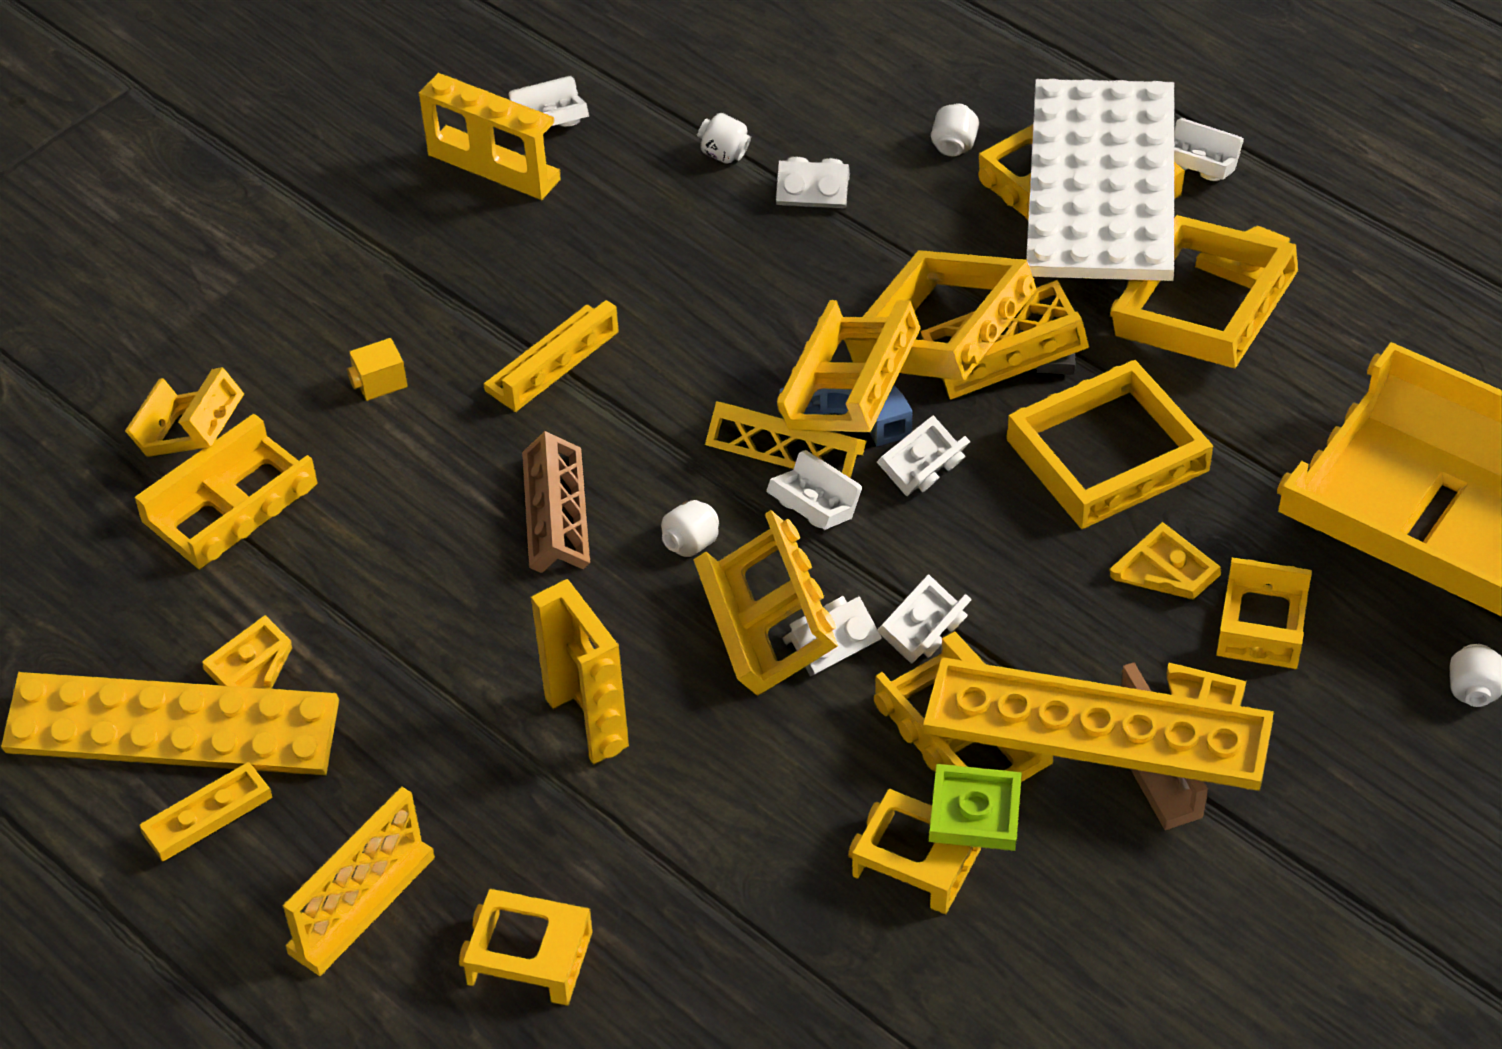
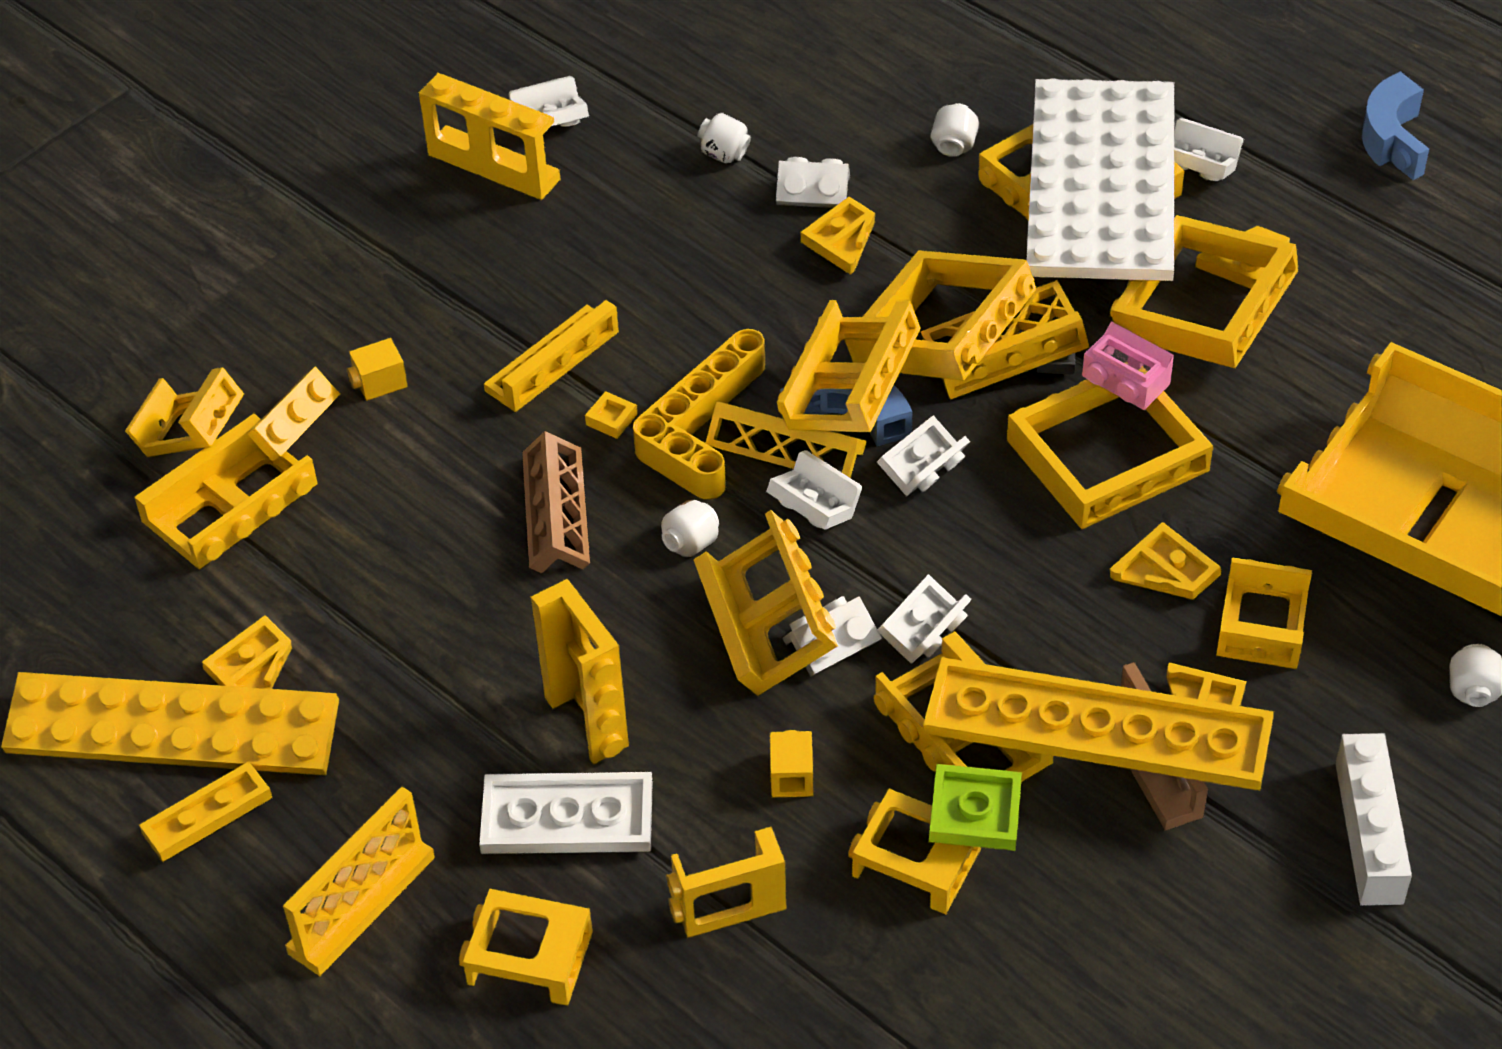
none -> yellow plate [247,366,340,462]
none -> white plate [479,772,653,854]
none -> yellow plate [585,391,638,439]
none -> yellow beam [633,329,765,500]
none -> yellow window [666,827,786,938]
none -> yellow brick [770,730,813,797]
none -> yellow wing [801,197,875,275]
none -> bright pink window [1082,321,1174,410]
none -> white brick [1336,733,1412,905]
none -> medium blue arch [1362,71,1429,180]

